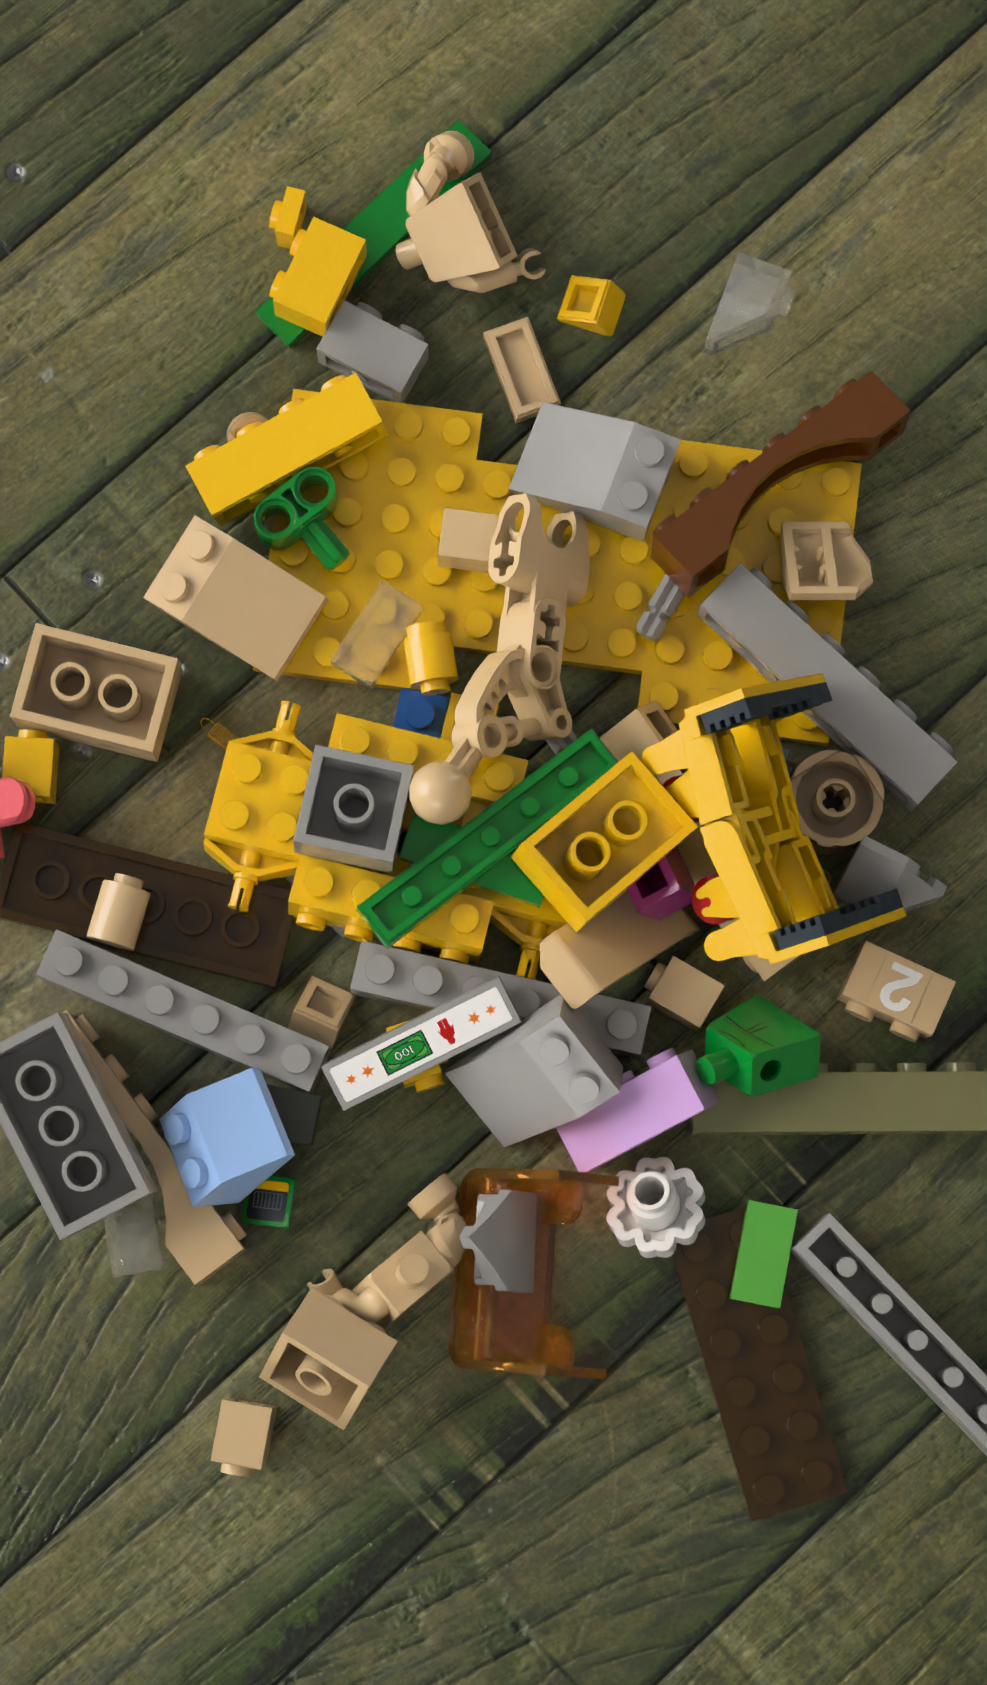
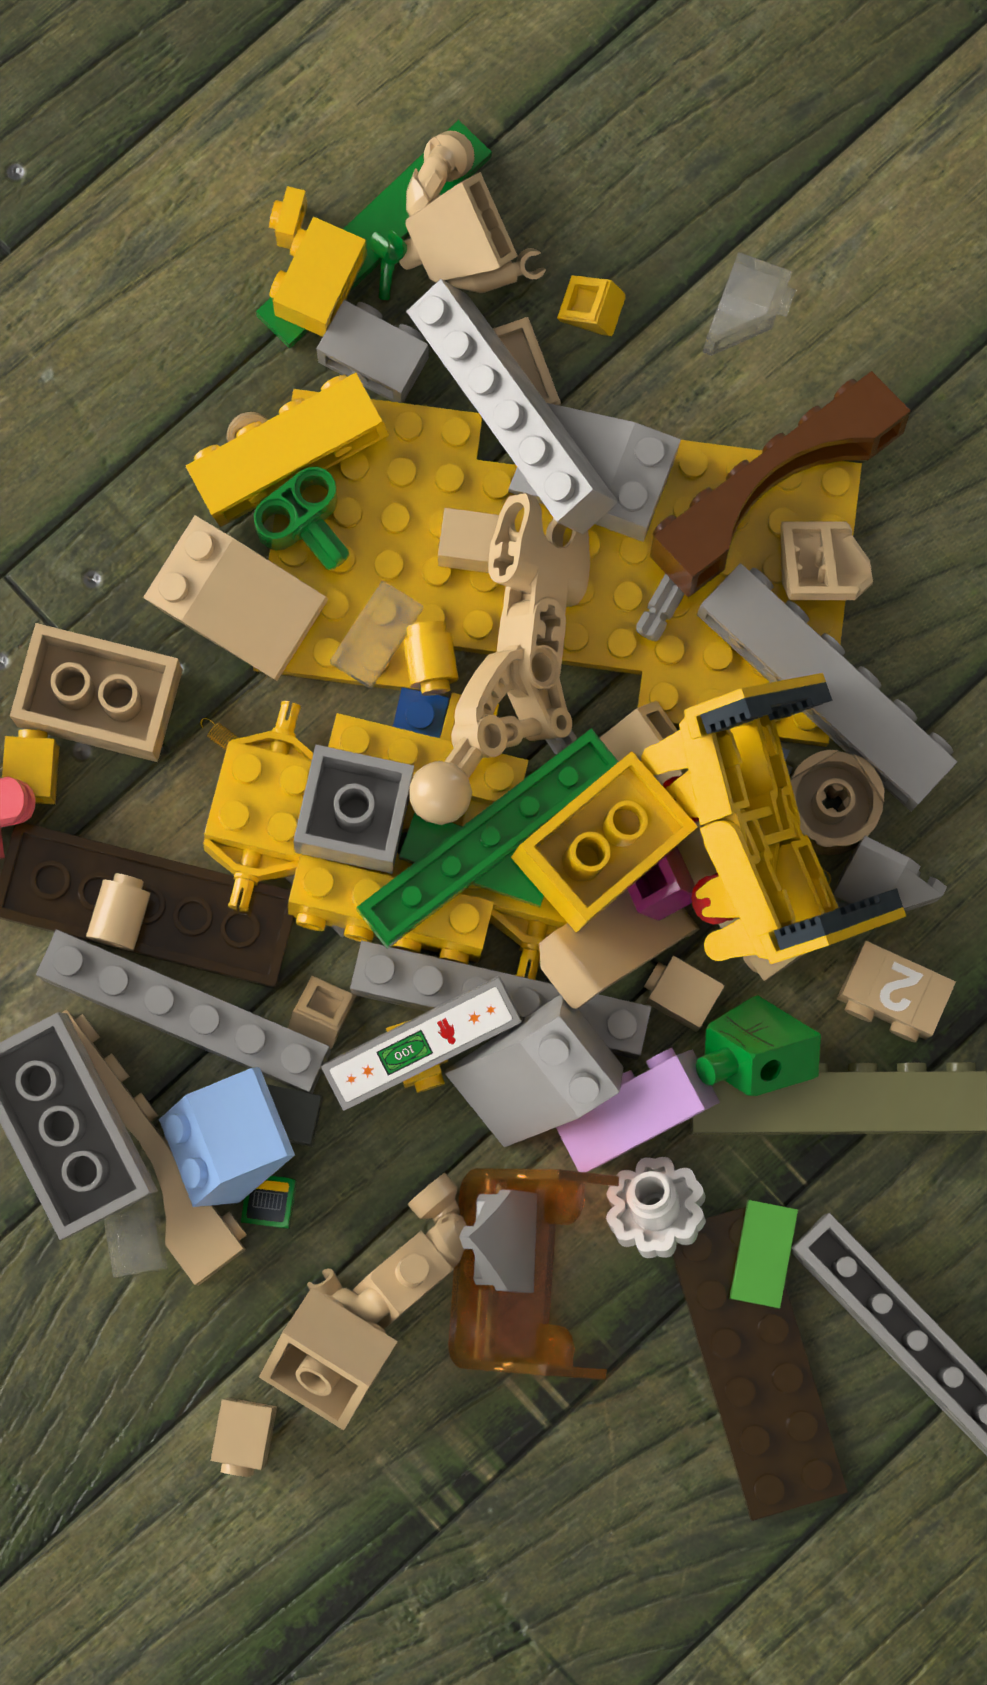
none -> green hand [369,229,407,300]
none -> brick [406,279,619,534]

